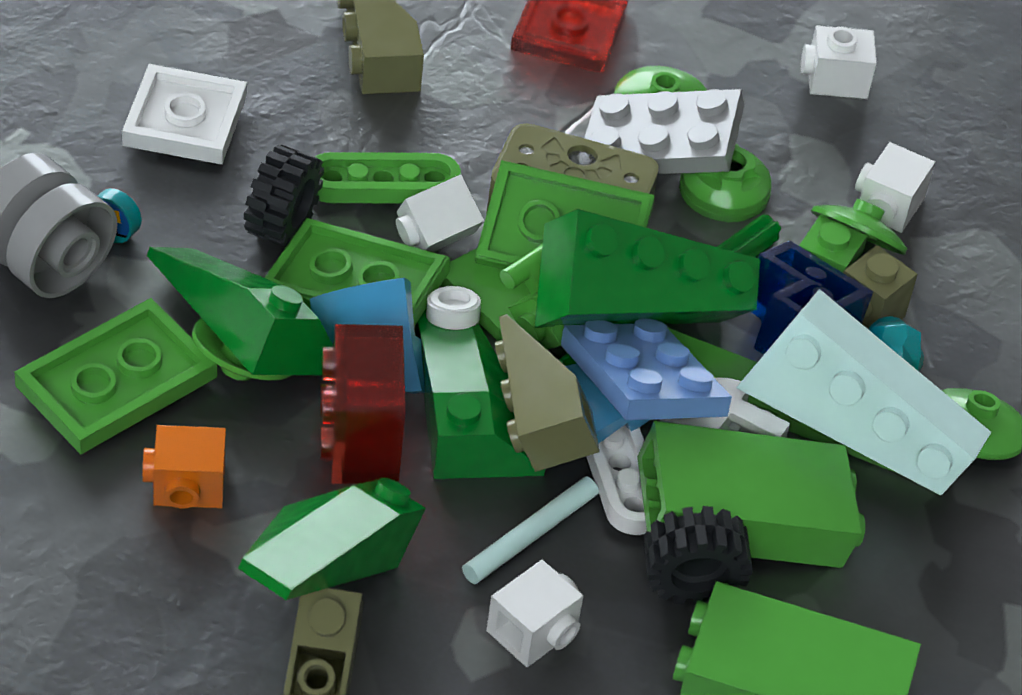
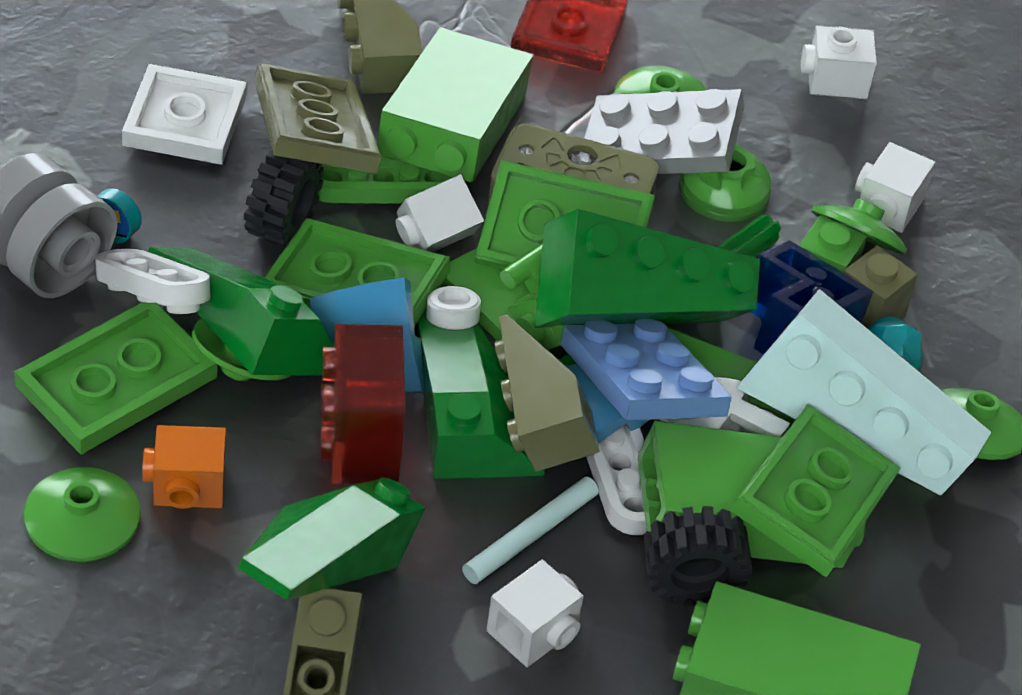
none -> bright green dish [24,467,141,562]
none -> white plate [95,249,211,314]
none -> olive tile [254,63,381,174]
none -> brick [377,27,533,183]
none -> bright green tile [730,404,901,577]

